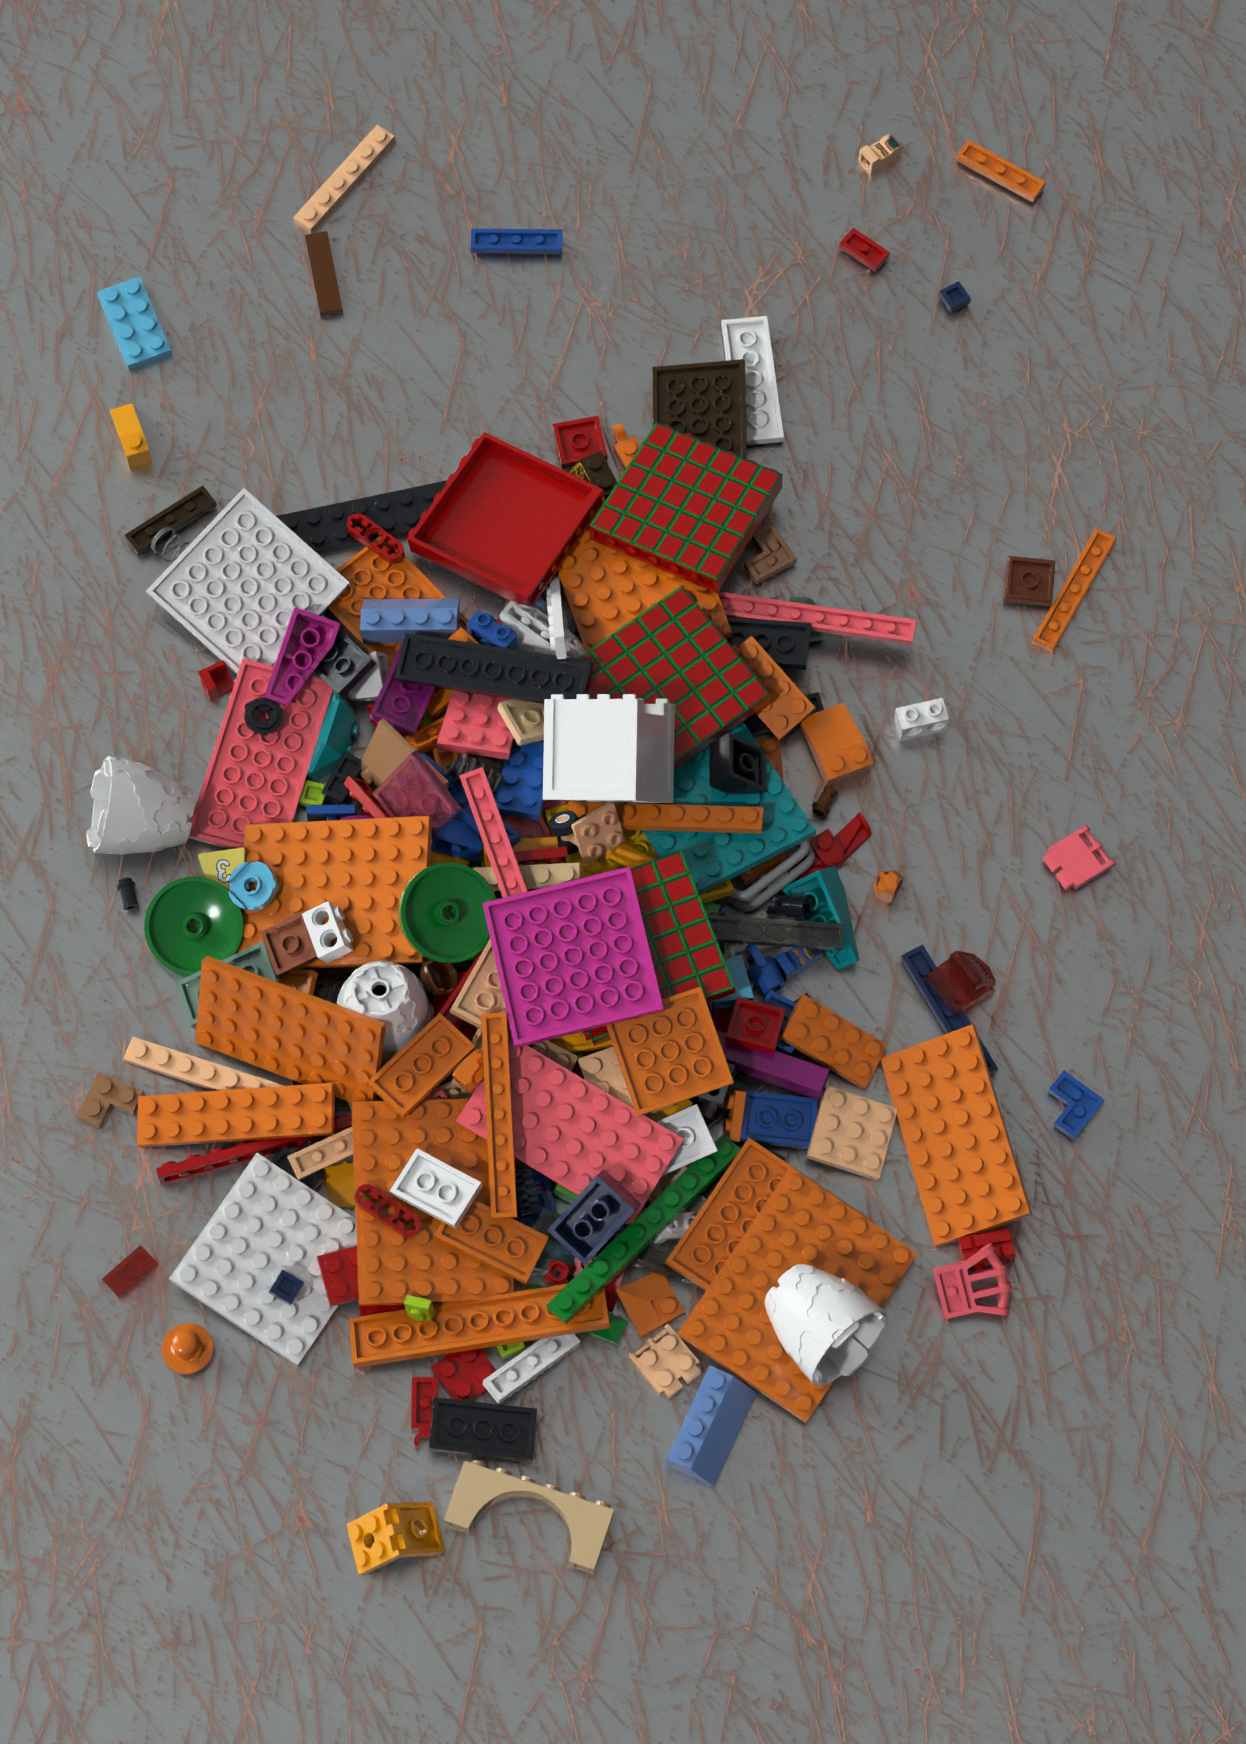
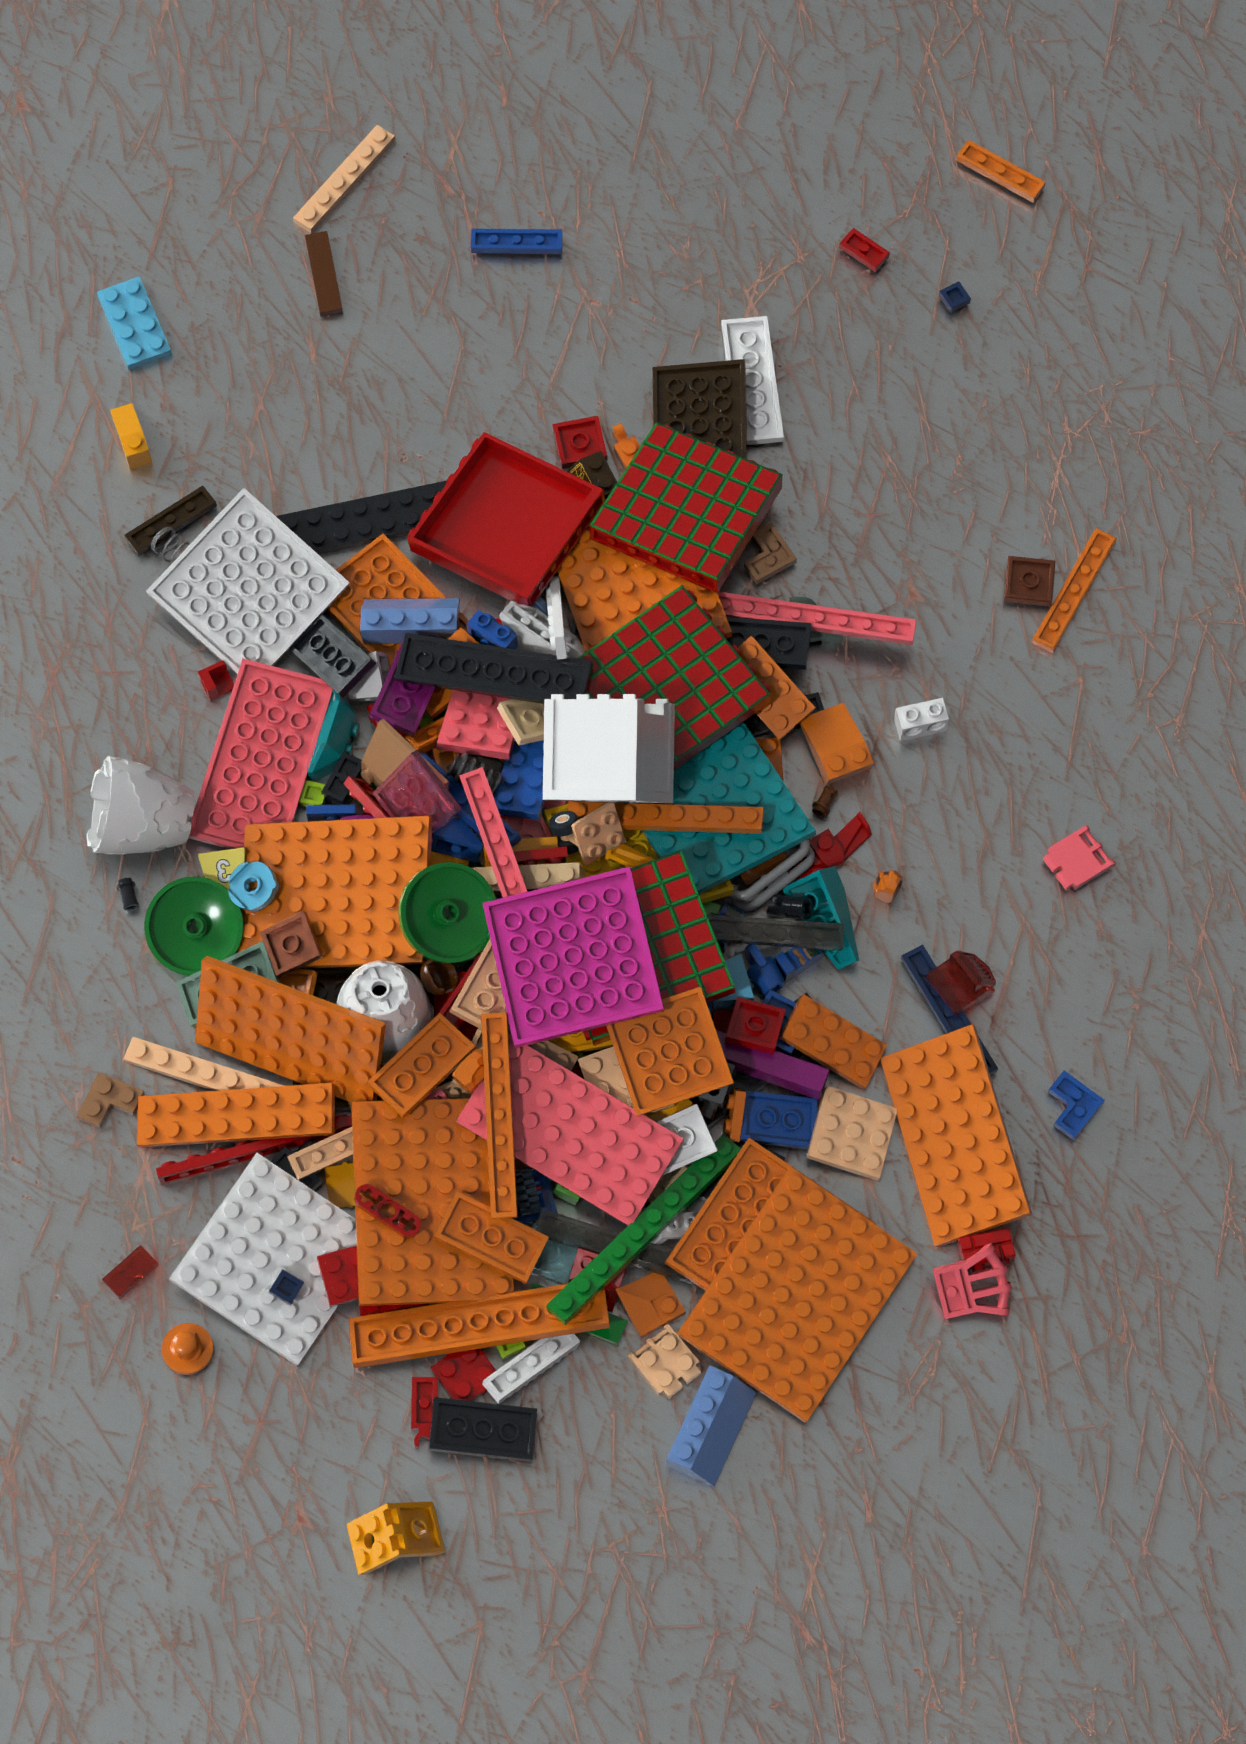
black gear [244,697,283,736] -> none
dark pink wedge [264,607,341,706] -> none
white brick [302,901,354,963] -> none
red beam [347,513,405,564] -> none
white plate [390,1149,483,1229] -> none
lime plate [404,1295,435,1322] -> none
tan arch [444,1460,614,1575] -> none
red plate [544,1259,573,1285] -> none
dark blue brick [547,1169,641,1265] -> none
black slope [709,733,766,795] -> none
white piece [764,1264,889,1388] -> none
light nougat leg [858,134,903,176] -> none

